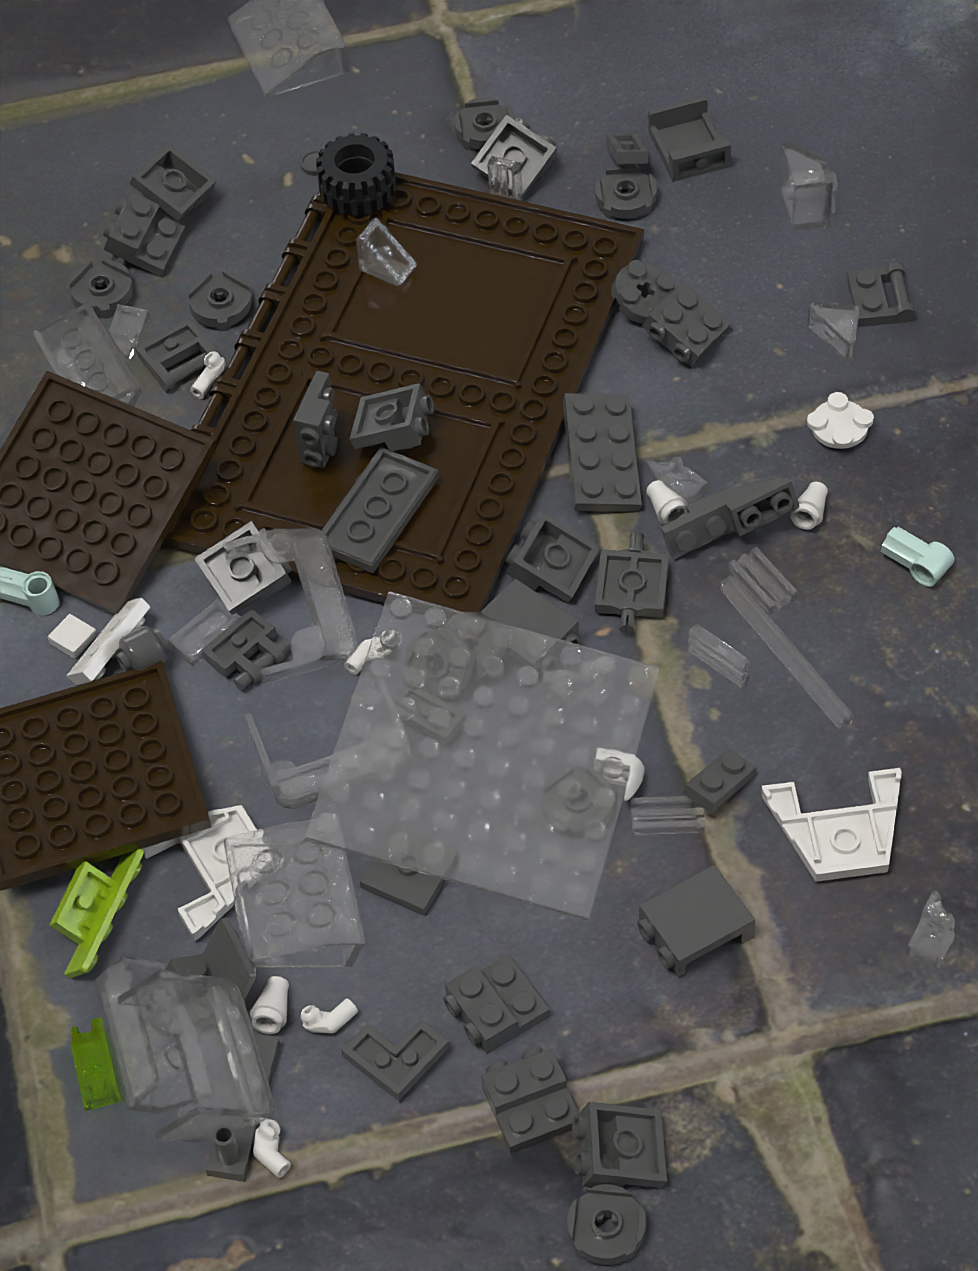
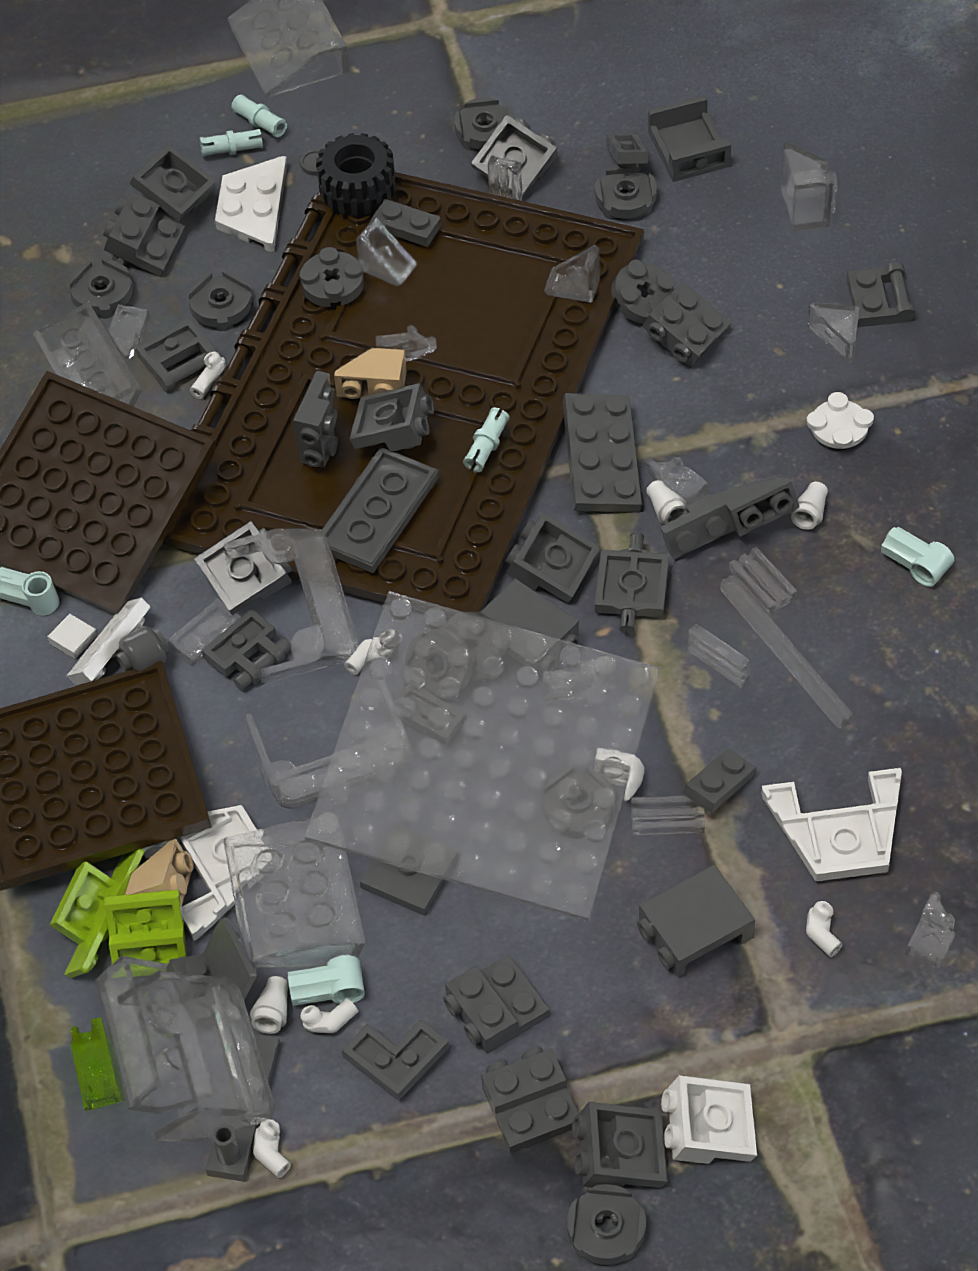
none -> lime slope [104,889,187,975]
none -> tan slope [125,839,193,907]
none -> light aqua pin [199,129,263,157]
none -> white wing [215,156,287,252]
none -> light aqua pin [231,94,287,137]
none -> light aqua piece [288,955,365,1006]
none -> dark grey plate [300,247,364,307]
none -> tan slope [334,348,407,399]
none -> dark grey plate [371,199,441,247]
none -> clear slope [375,325,437,362]
none -> light aqua pin [463,408,510,472]
none -> clear slope [544,245,600,303]
none -> white plate [661,1075,757,1164]
none -> white arm [806,901,843,957]

